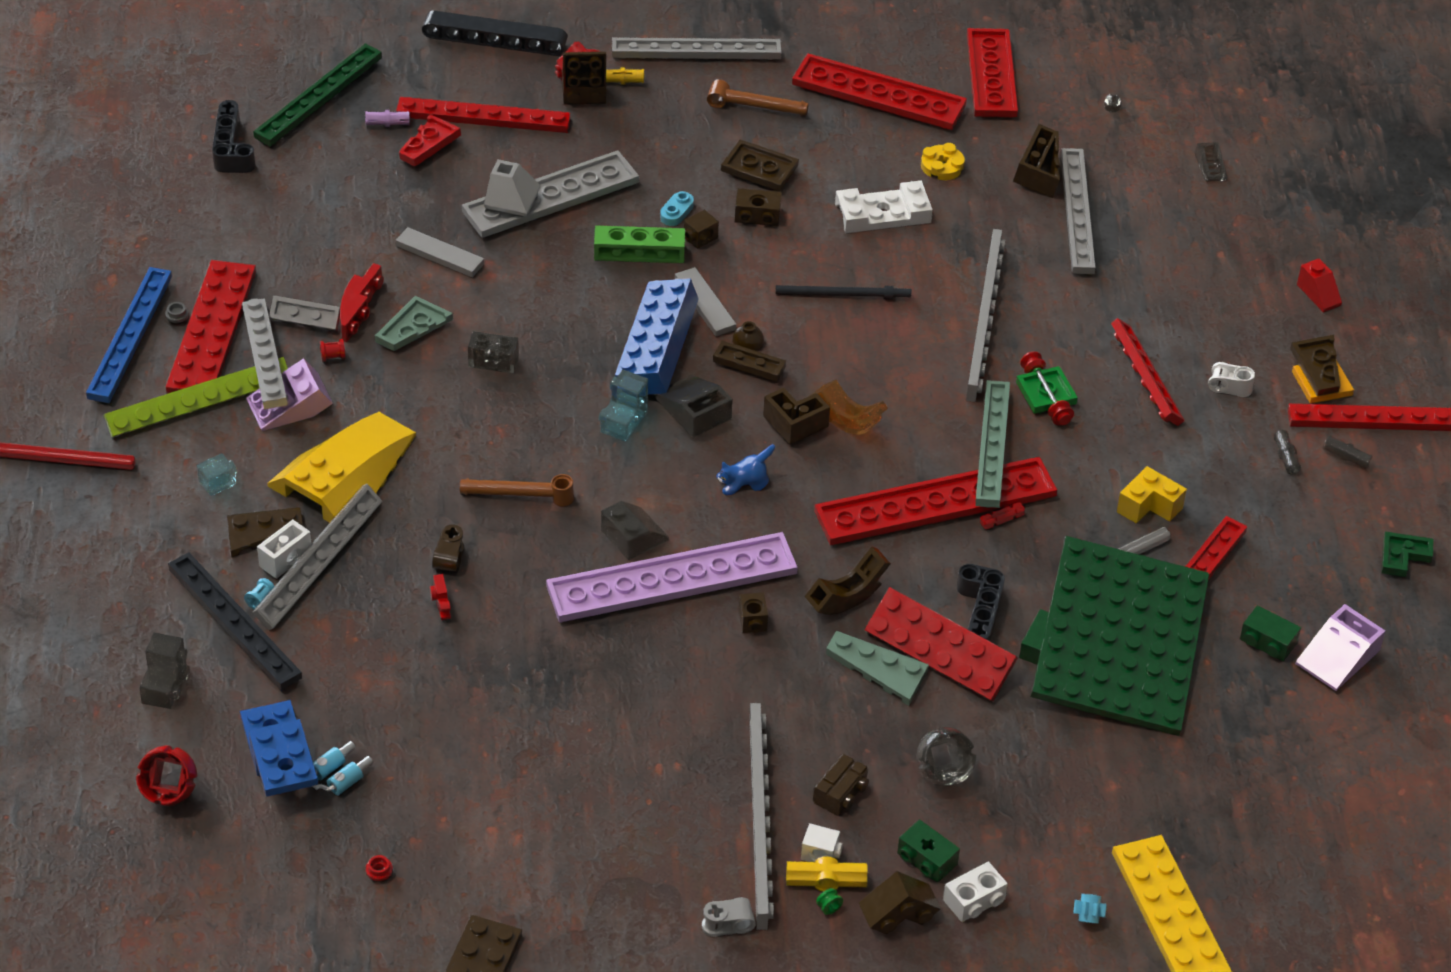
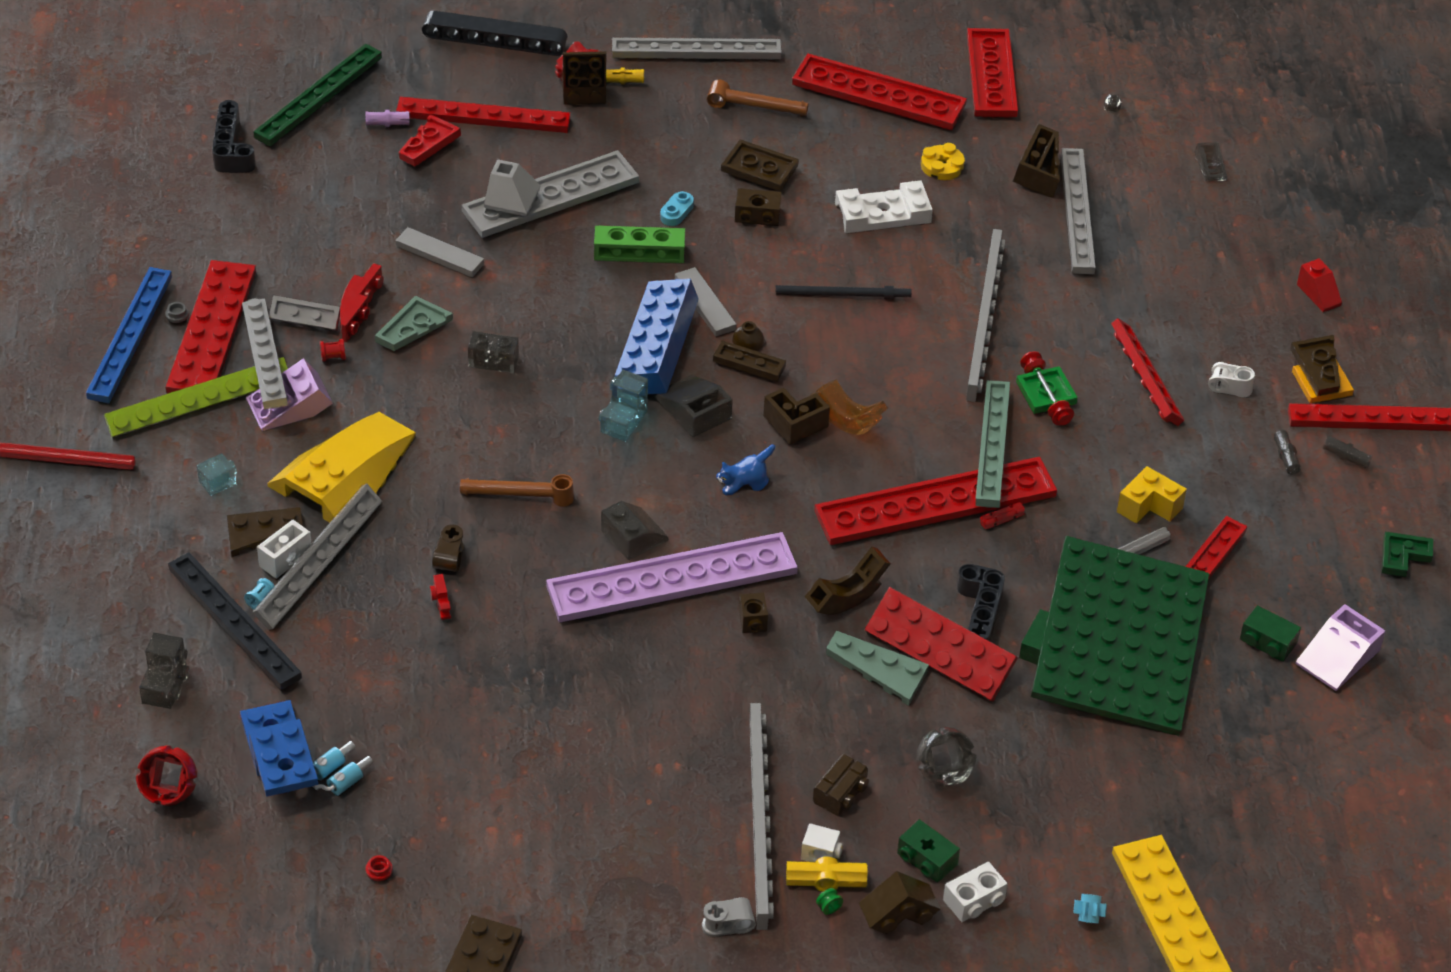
dark brown brick [684,209,719,249] -> none

